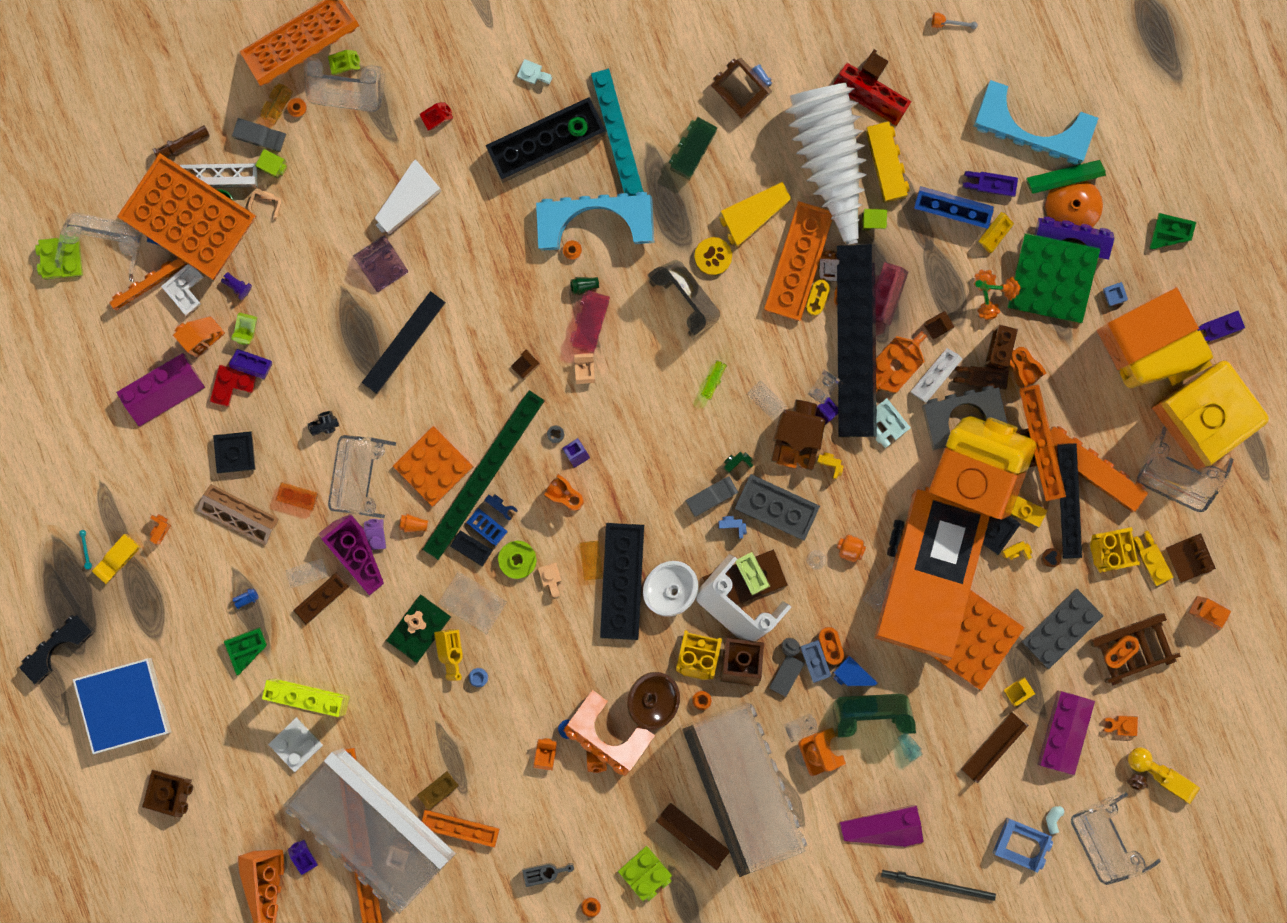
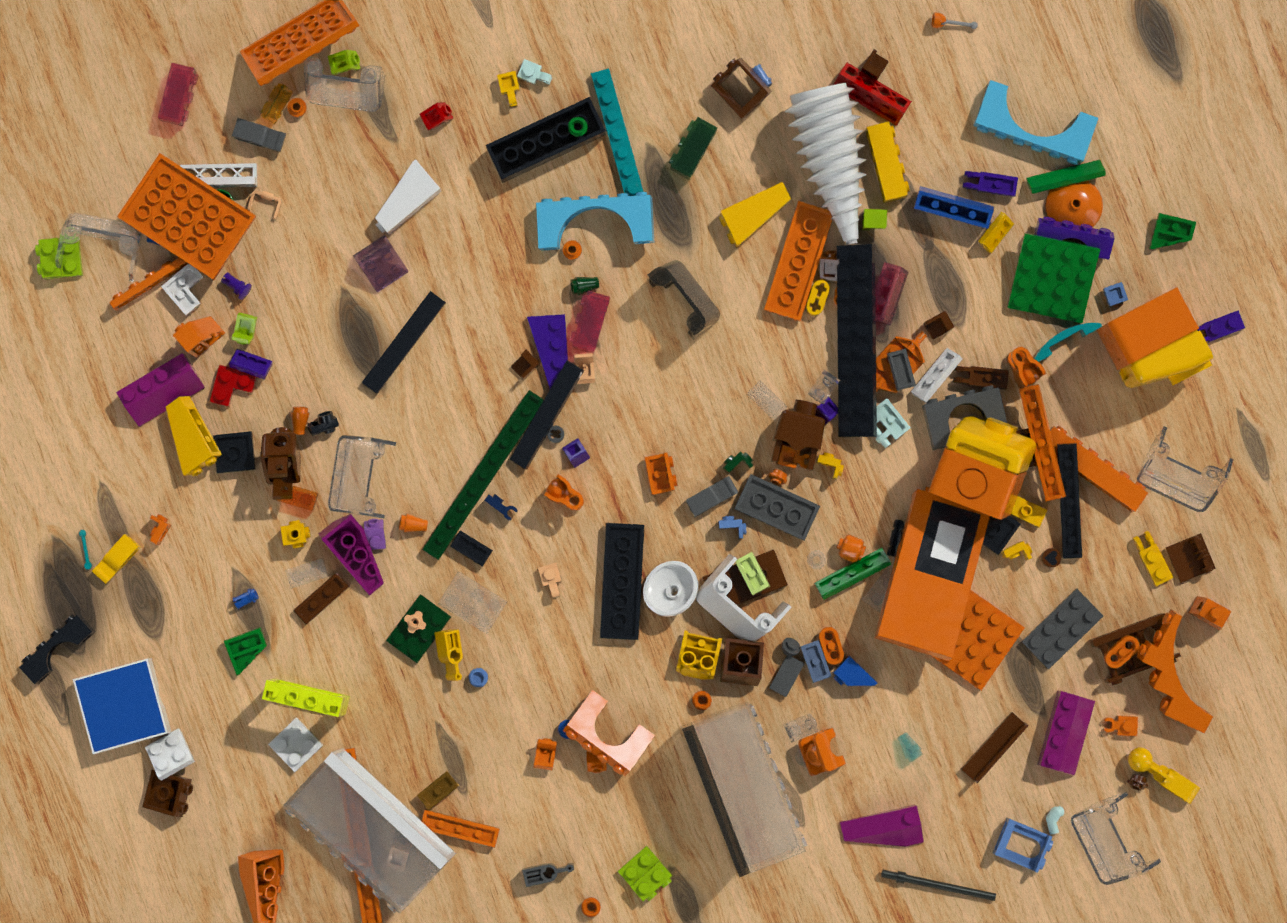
reddish brown pin [152,125,210,158] -> none
medium nougat fence [197,484,279,545] -> none
lime brick [255,149,287,179] -> none
dark purple bracket [288,840,318,875] -> none
orange plate [393,426,474,507] -> none
blue slope [466,508,508,546] -> none
lime plate [498,540,537,579] -> none
clear yellow plate [580,540,603,581] -> none
reddish brown dish [627,672,680,730] -> none
reddish brown panel [656,803,730,871] -> none
yellow tile [694,237,732,275] -> none
clear neon green pin [700,360,727,400] -> none
clear green windscreen [833,694,916,738] -> none
orange plant [974,269,1020,320] -> none
reddish brown window [984,324,1018,370] -> none
yellow panel [1004,677,1035,706] -> none
yellow slope [1090,527,1140,573] -> none
yellow piece [1151,361,1269,469] -> none
none -> white plate [145,728,195,781]
none -> clear pink brick [158,63,198,126]
none -> yellow slope [166,396,222,477]
none -> reddish brown piece [261,427,301,500]
none -> yellow brick [280,520,311,548]
none -> orange cone [291,406,310,435]
none -> yellow plate [497,71,520,107]
none -> black tile [510,360,584,470]
none -> dark purple wing [527,314,568,389]
none -> orange bracket [645,452,678,495]
none -> orange plate [769,469,787,486]
none -> green tile [814,548,892,600]
none -> dark grey tile [886,349,916,391]
none -> teal slope [1033,323,1102,362]
none -> orange arch [1137,609,1213,734]

